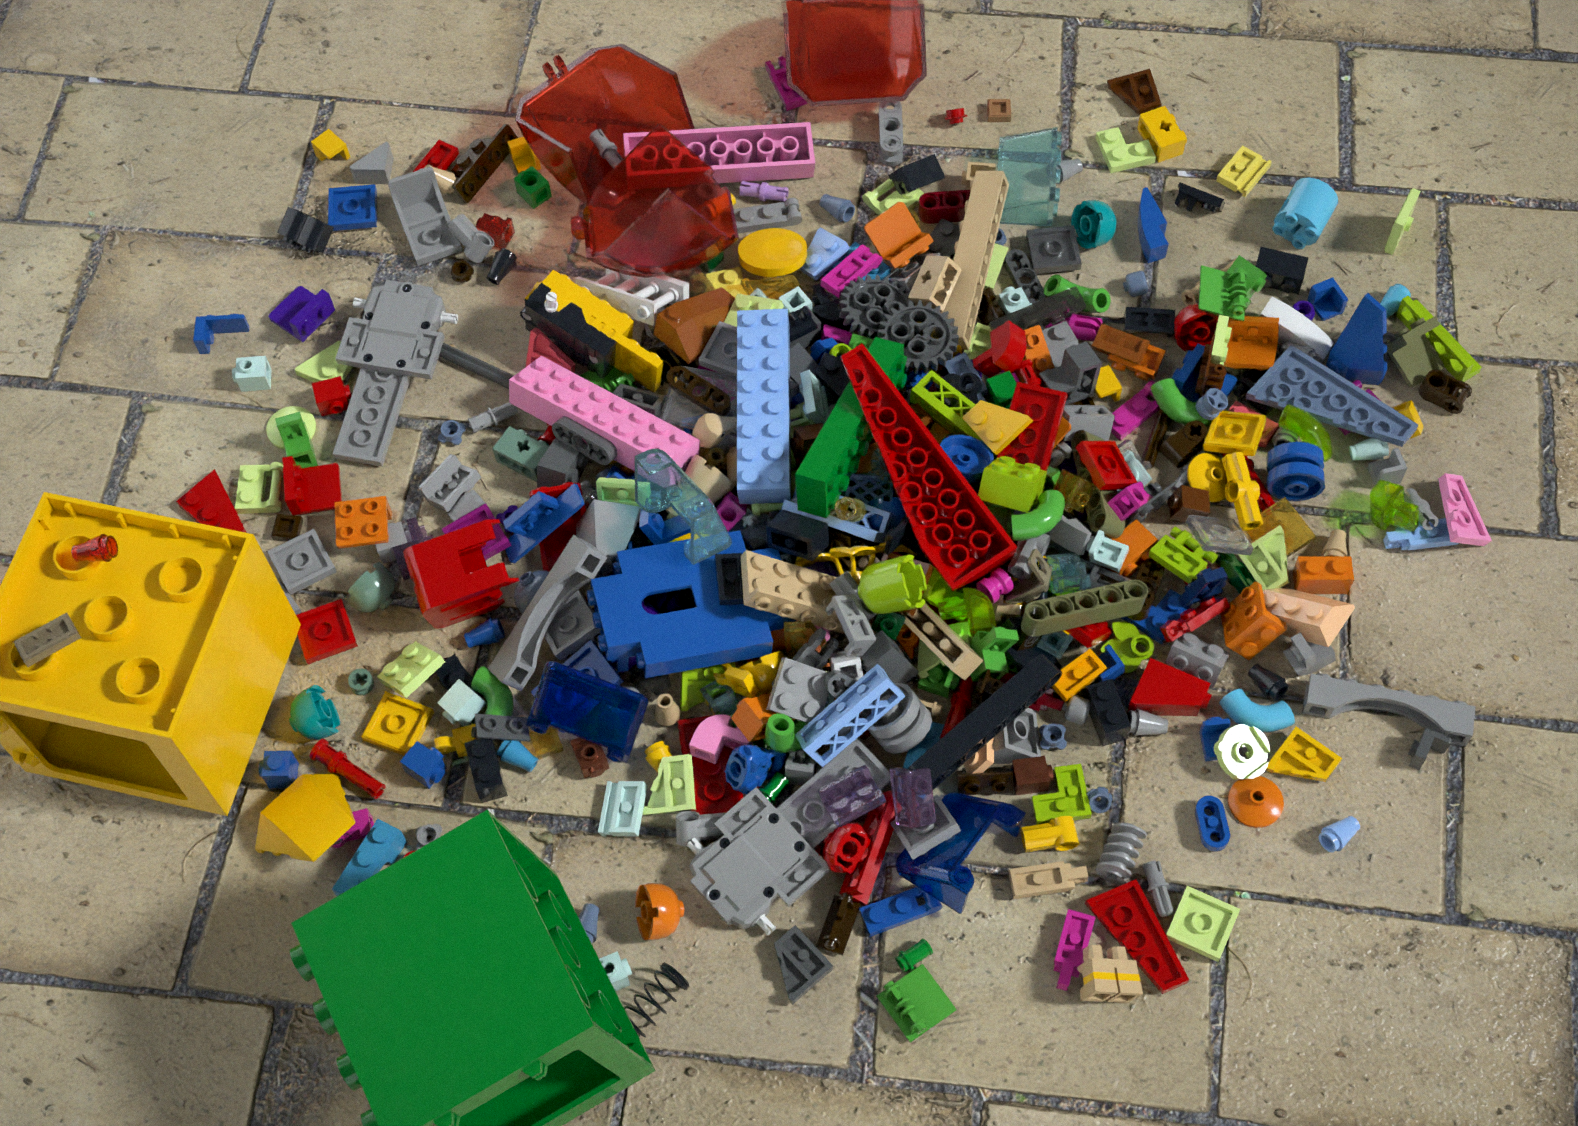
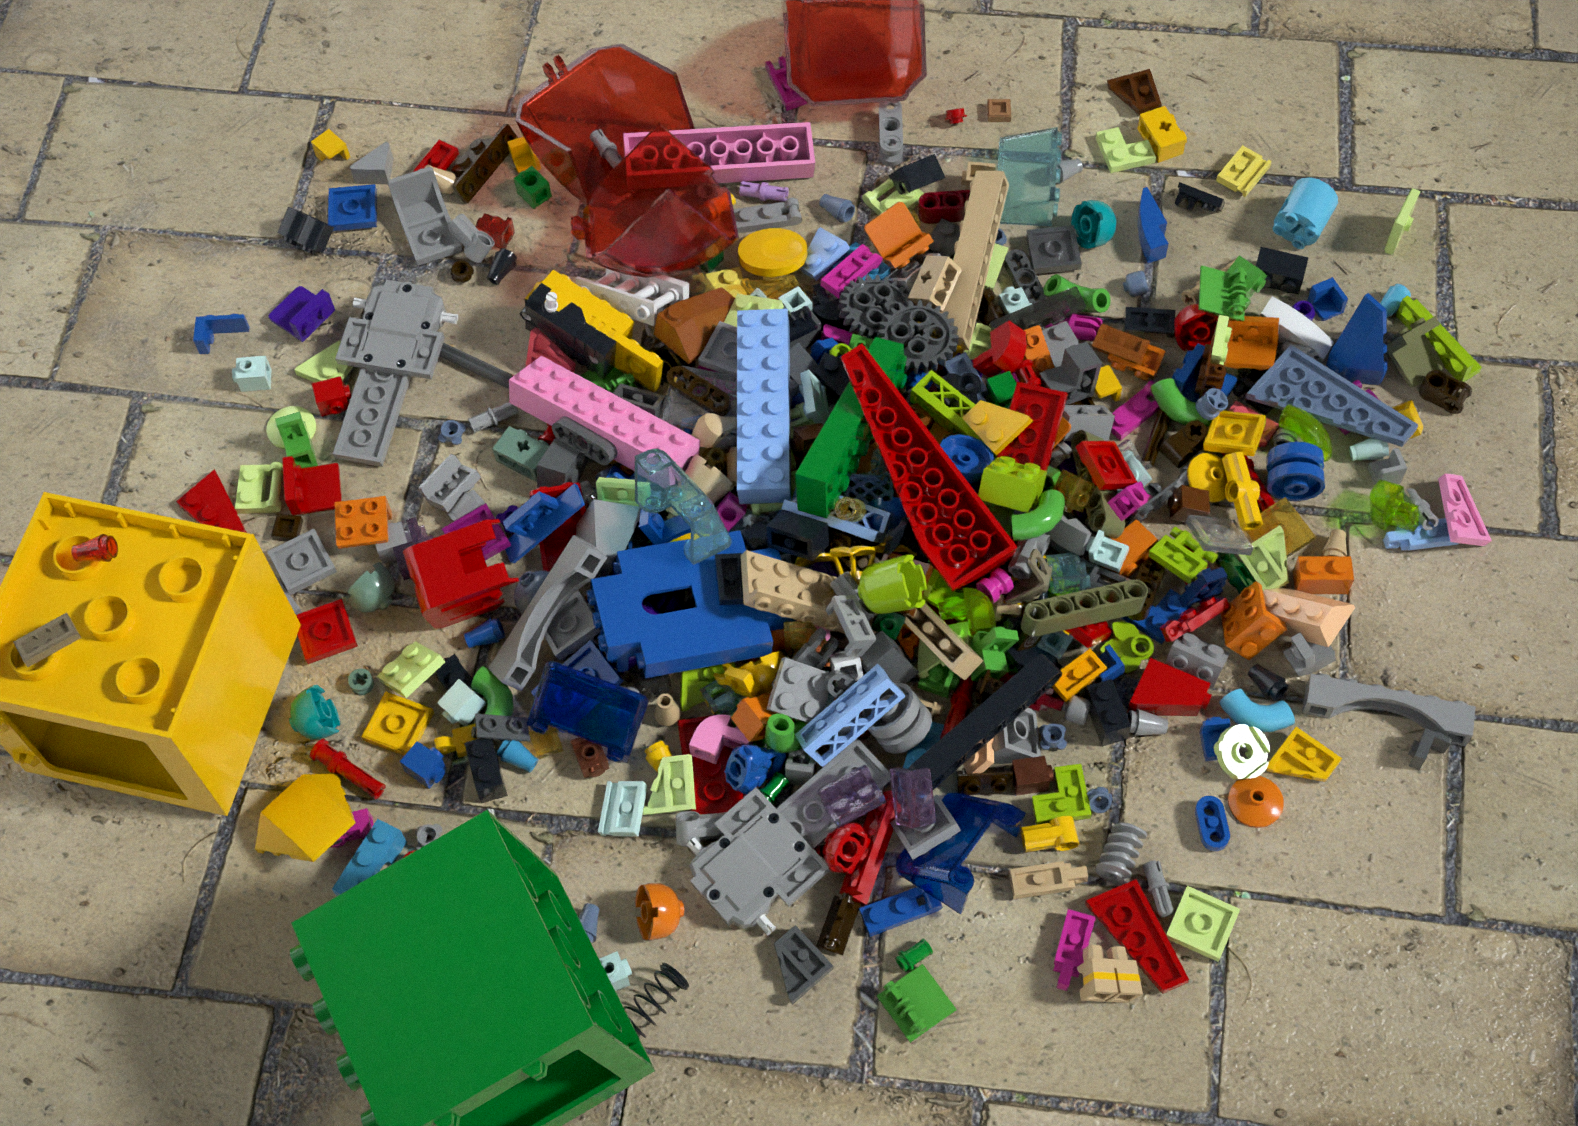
blue brick [258,751,299,788] -> none
light blue cone [1319,816,1360,853] -> none

